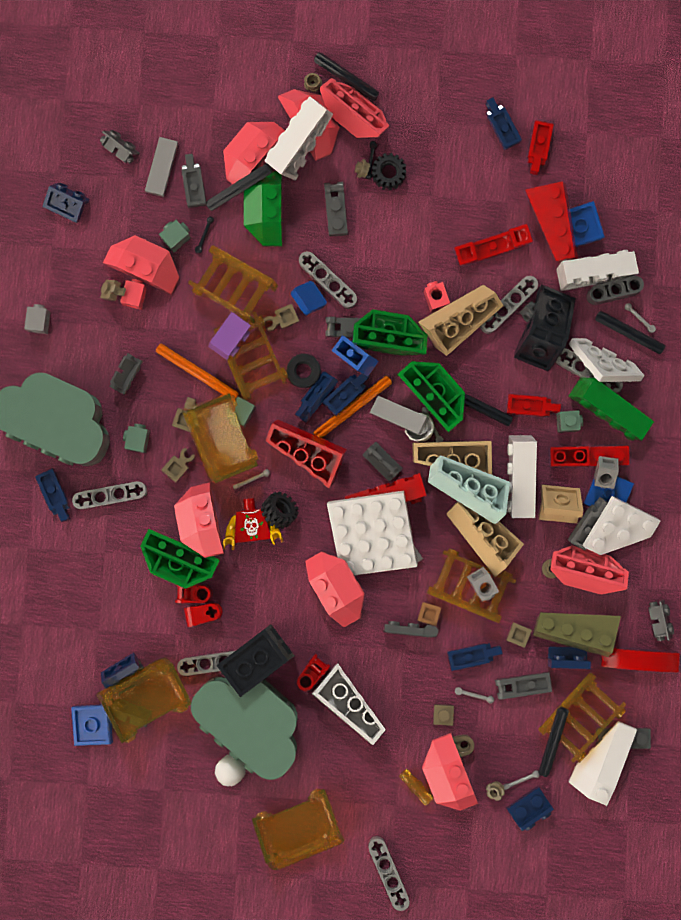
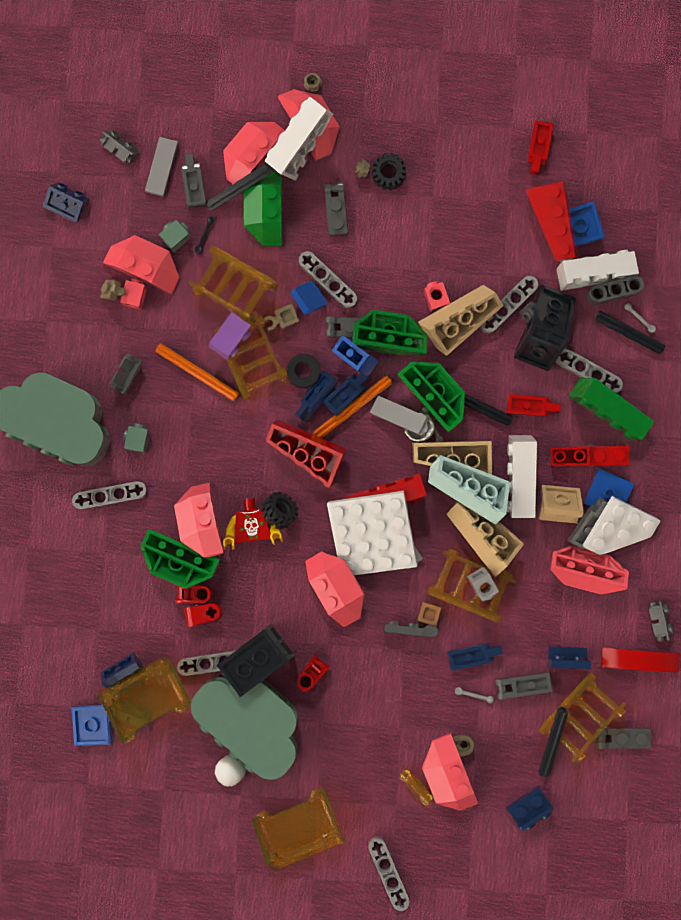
light grey brick [24,304,50,334] -> none
dark blue hinge [35,468,70,522] -> none
dark tan plate [161,448,195,483] -> none
dark tan plate [172,397,197,432] -> none
clear yellow windscreen [182,393,259,483] -> none
sand green brick [226,397,256,428] -> none
light grey hinge [233,469,270,490] -> none
white wedge [312,663,386,745] -> none
black axle [314,52,379,101] -> none
coral wedge [320,78,389,138] -> none
dark grey hinge [363,442,403,482] -> none
black hinge [365,141,377,180] -> none
dark tan plate [433,704,454,726] -> none
red slope [454,224,533,266] -> none
dark blue hinge [485,97,522,151] -> none
dark tan plate [486,781,505,801] -> none
light grey hinge [503,770,540,790] -> none
dark tan plate [506,622,532,648] -> none
olive wedge [532,613,621,657] -> none
dark tan plate [542,559,556,578] -> none
sand green brick [556,411,583,433] -> none
white plate [569,338,645,382] -> none
white wedge [569,721,637,806] -> none
light grey brick [594,456,619,489] -> none

